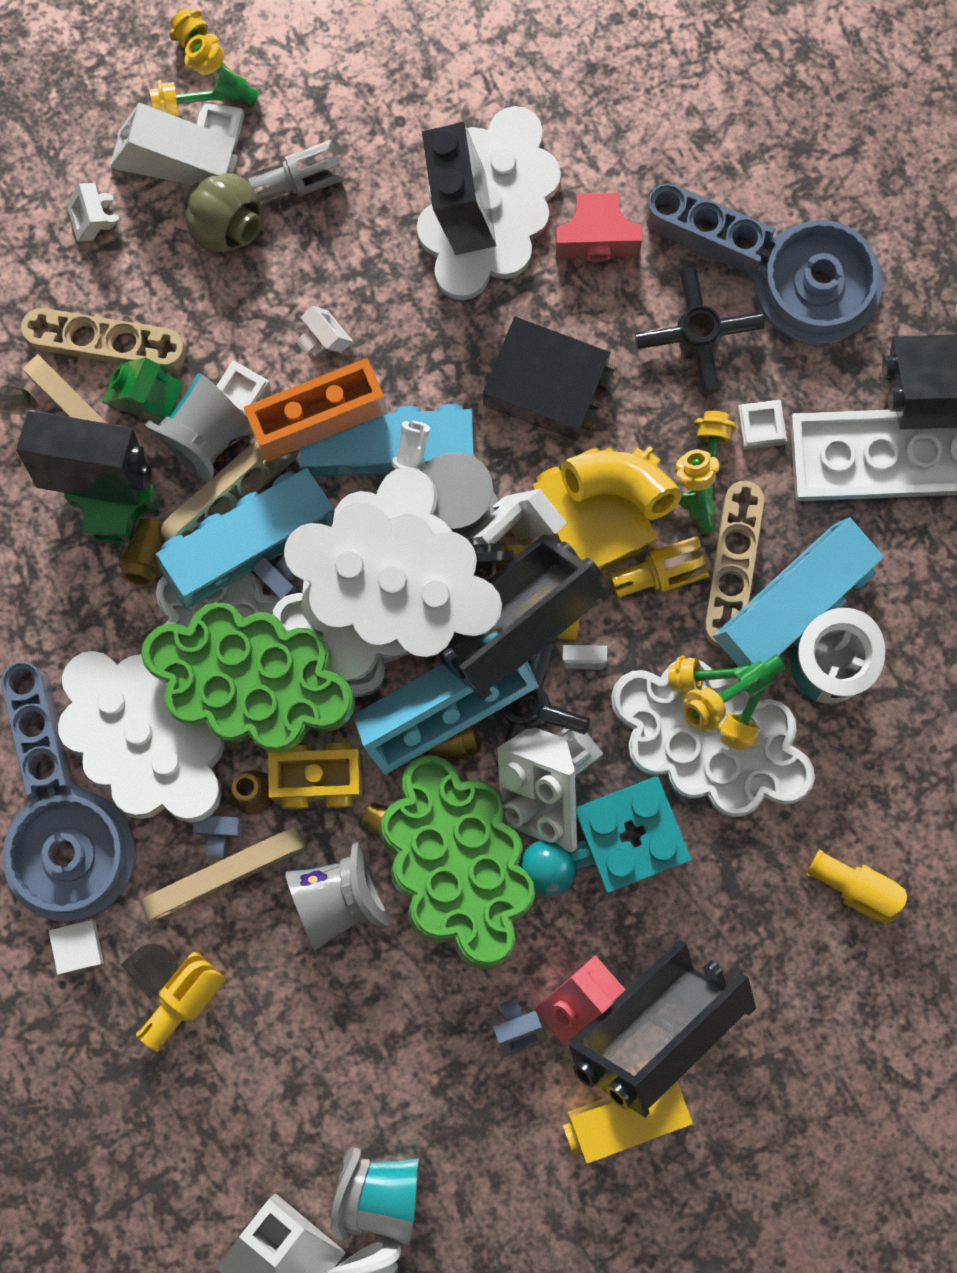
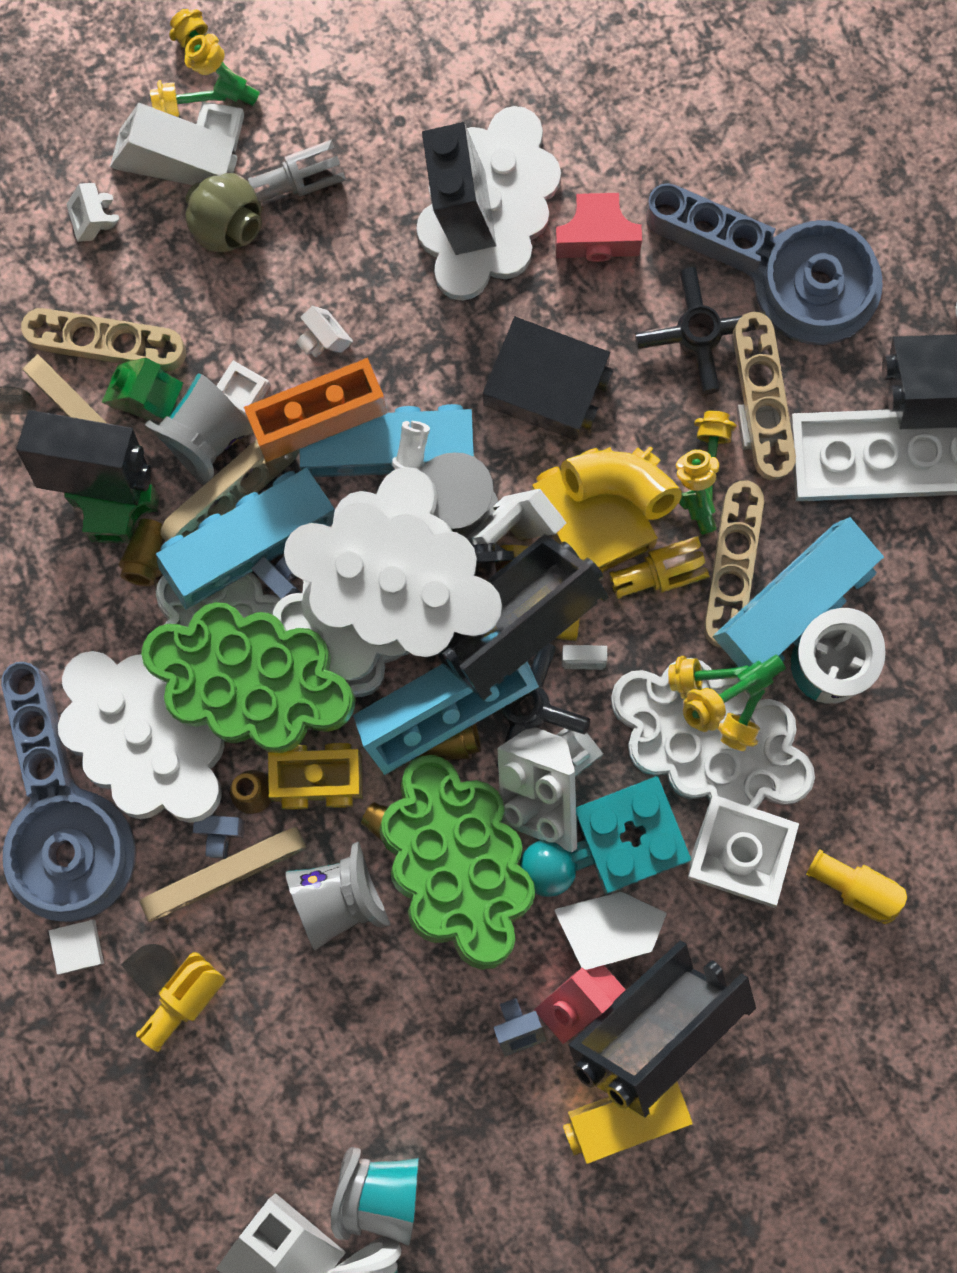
none -> white sticker [554,892,667,970]
none -> white slope [688,795,799,908]
none -> tan beam [733,312,796,480]

